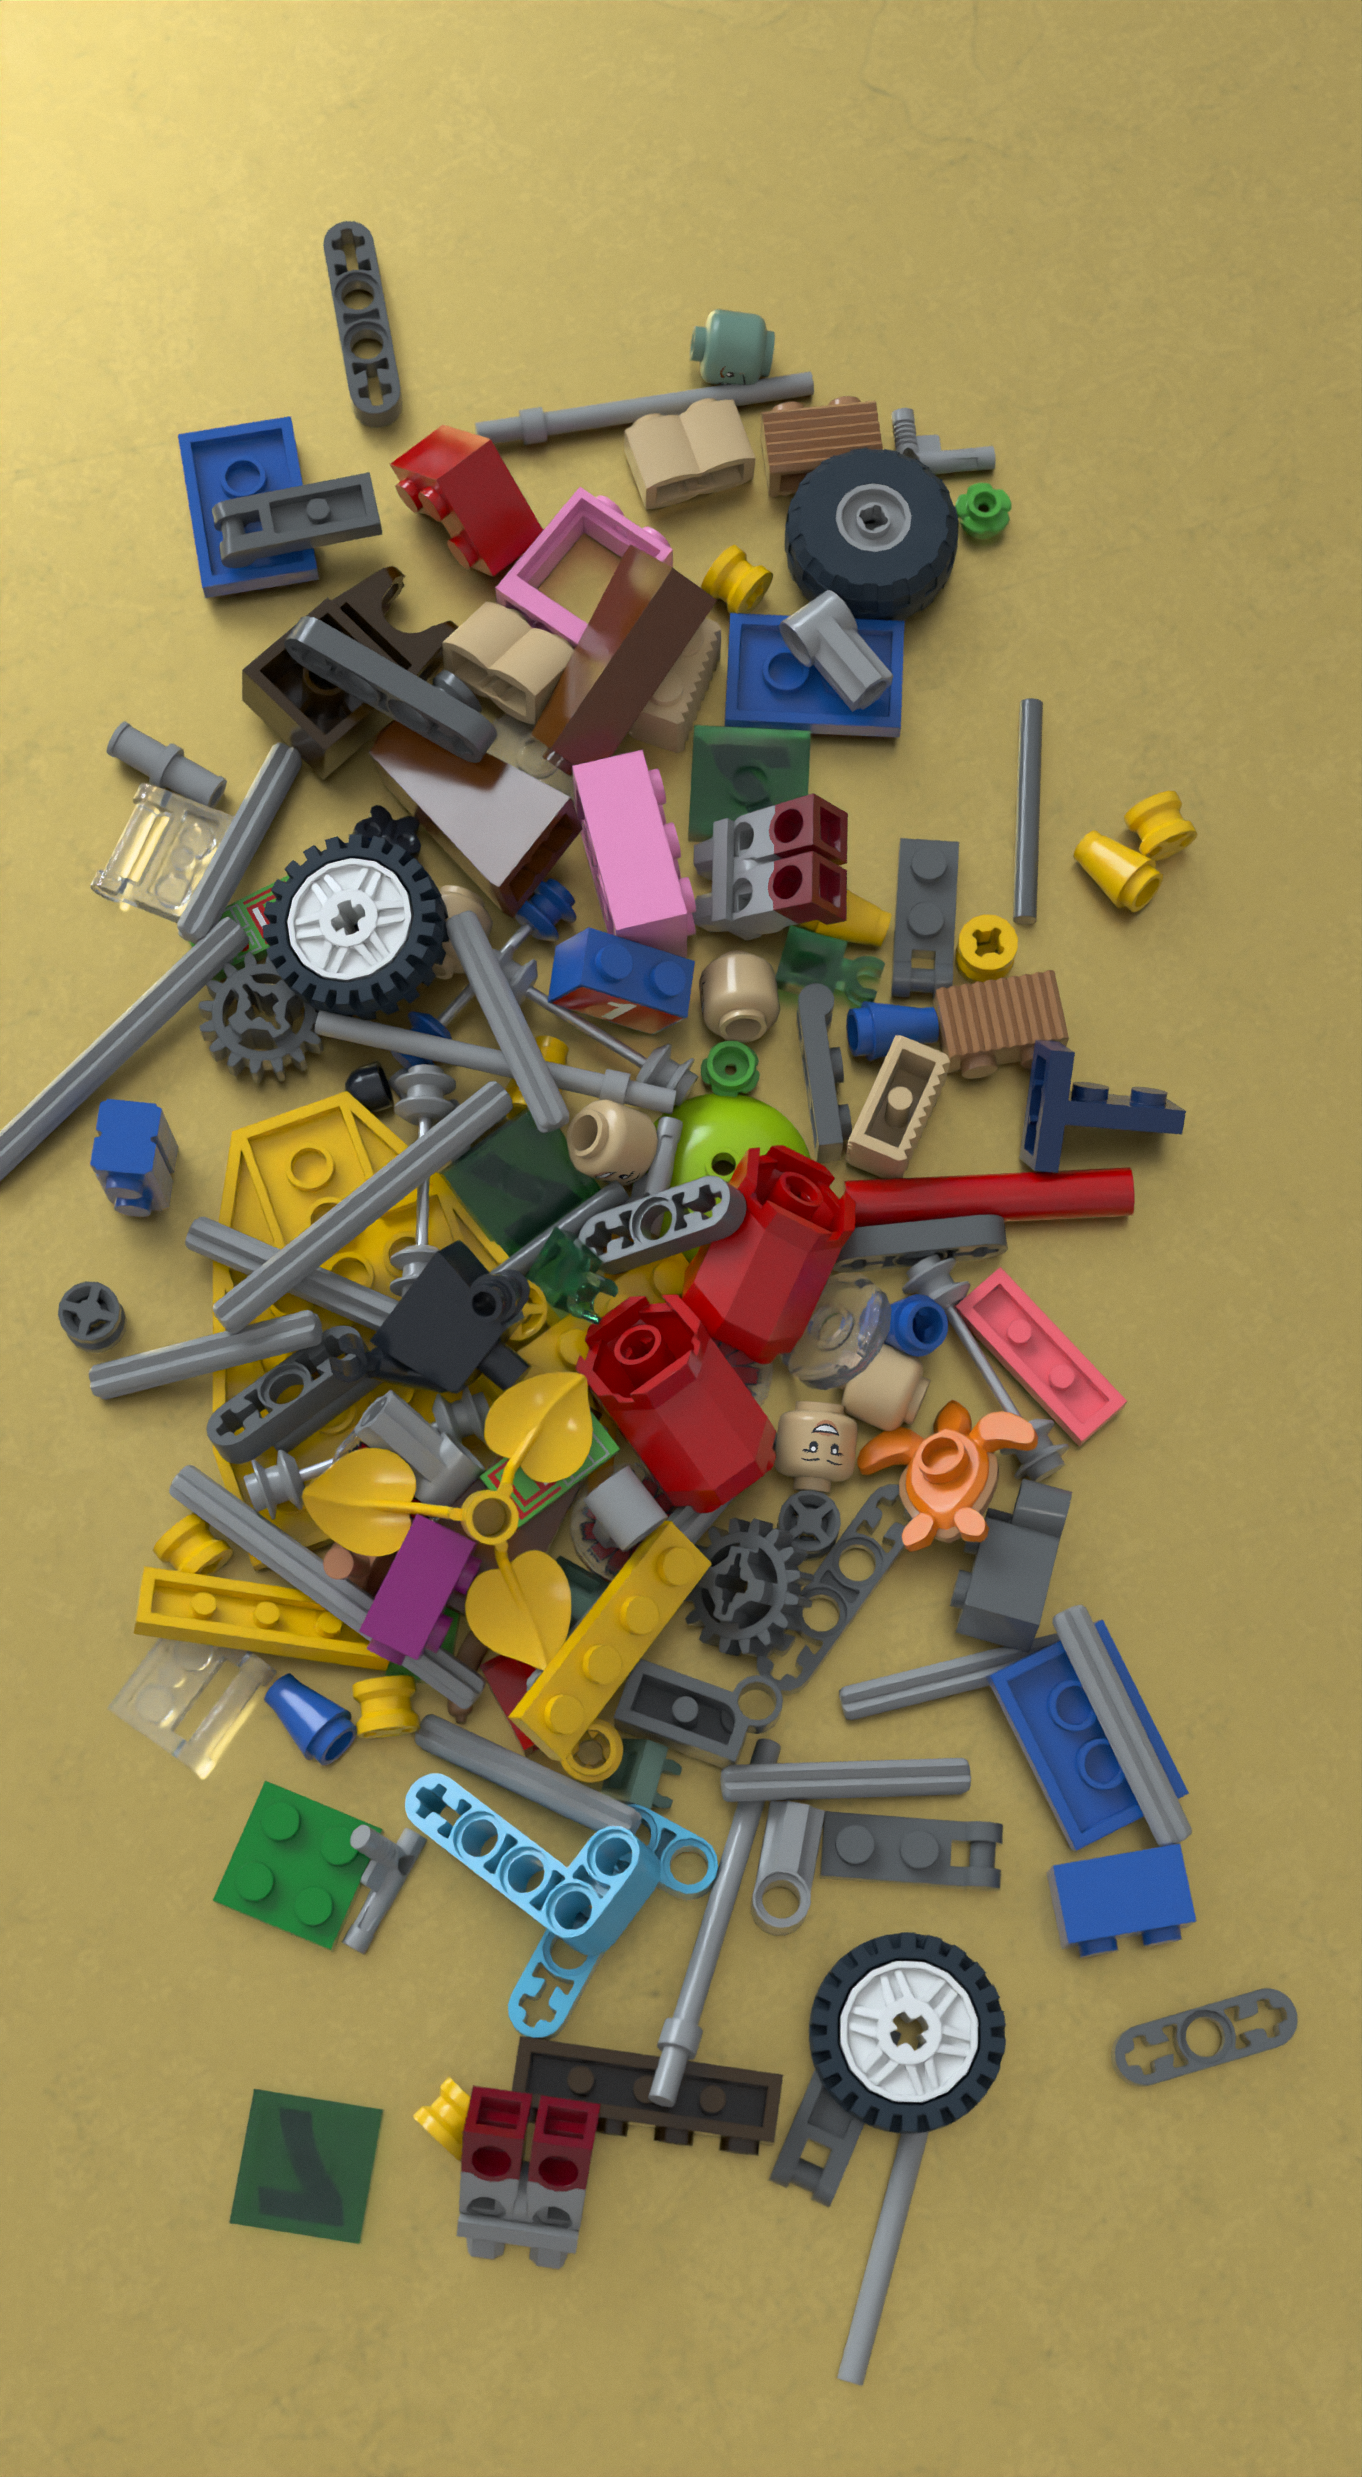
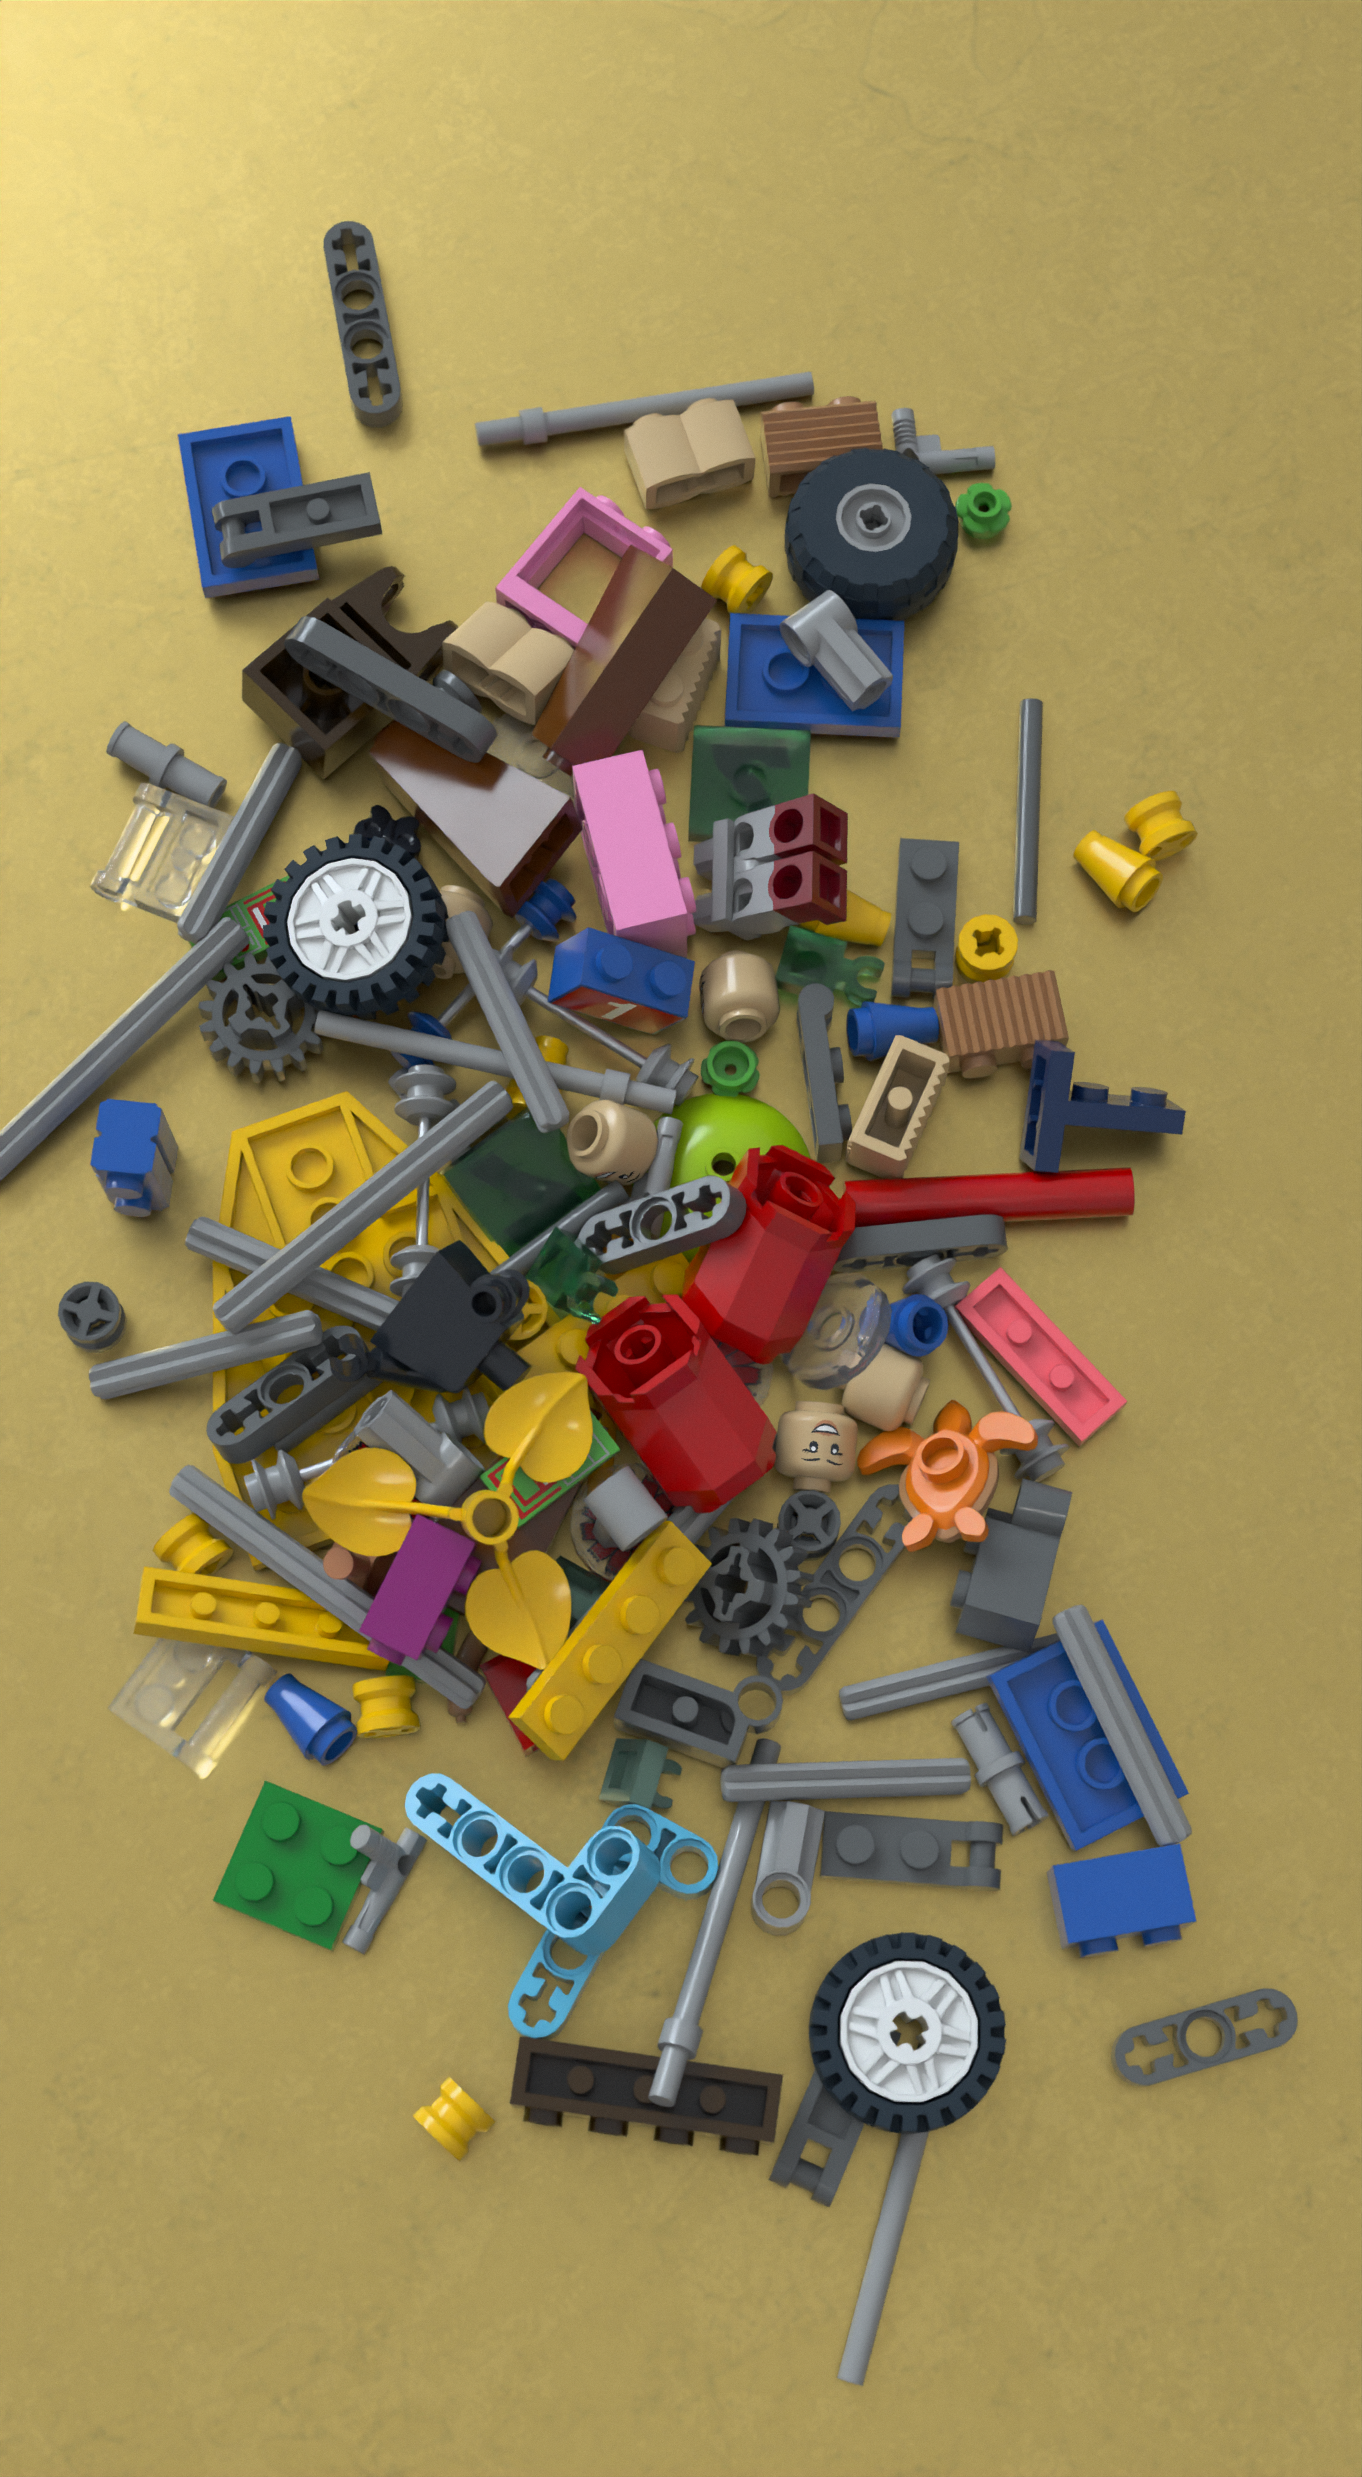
clear green tile [229,2089,385,2244] -> none
black hinge [345,1061,394,1112] -> none
red brick [390,424,543,576] -> none
light grey axle [414,1714,642,1835] -> none
hips [457,2085,600,2269] -> none
yellow cone [561,1718,623,1783] -> none
sand green head [690,309,775,385] -> none
none -> light grey pin [951,1703,1049,1836]

